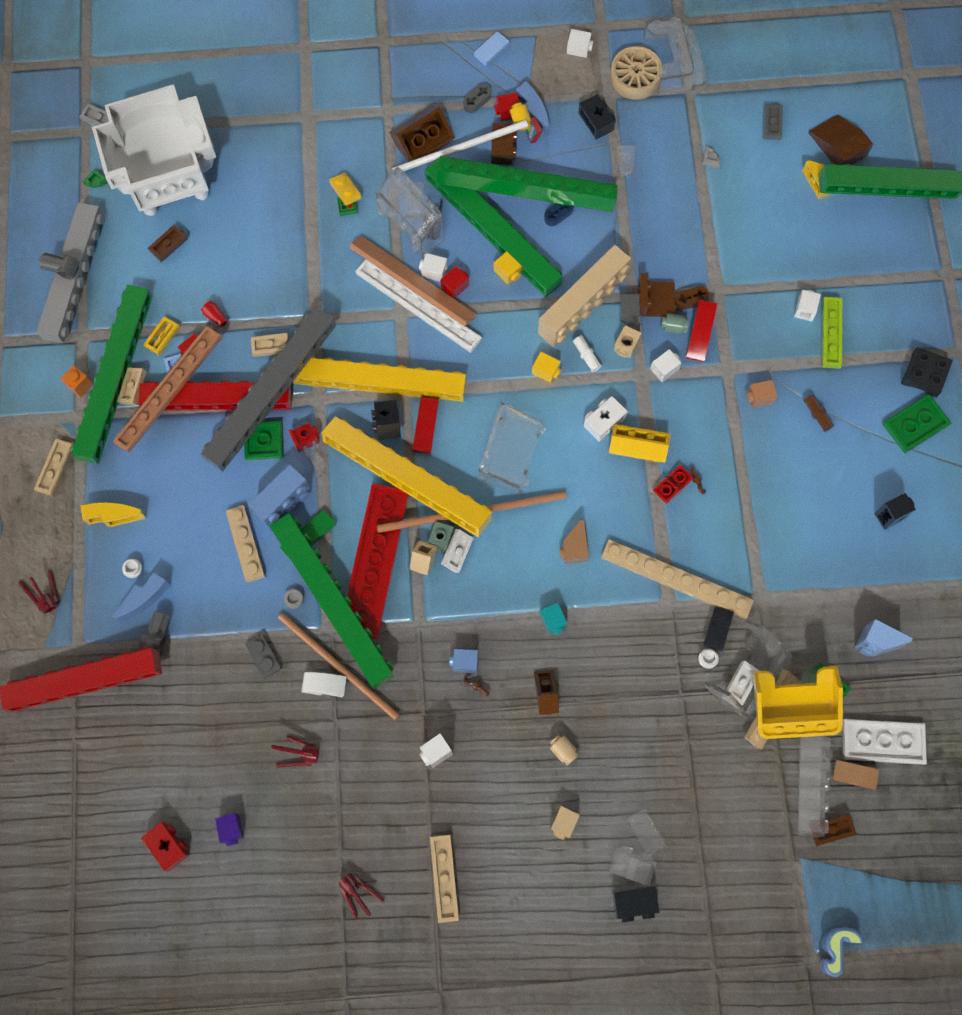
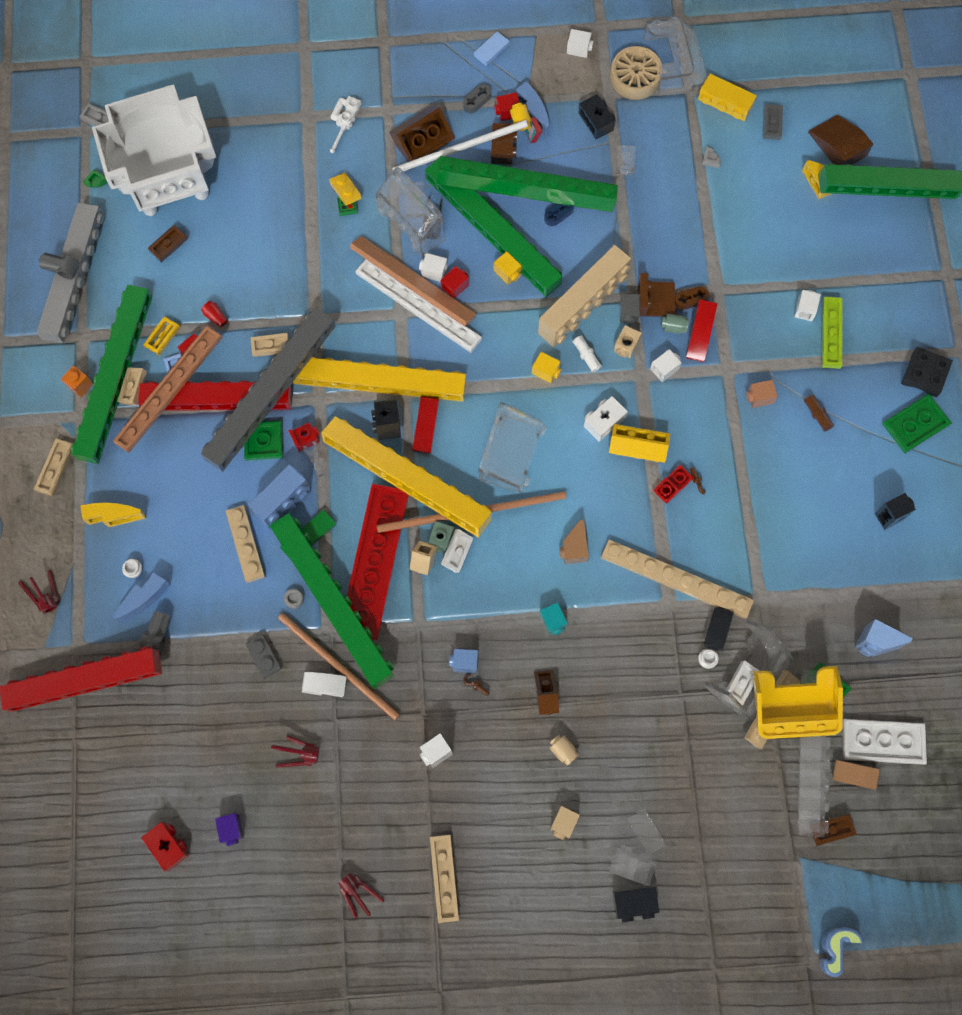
none -> white piece [330,96,362,153]
none -> yellow brick [698,74,757,122]

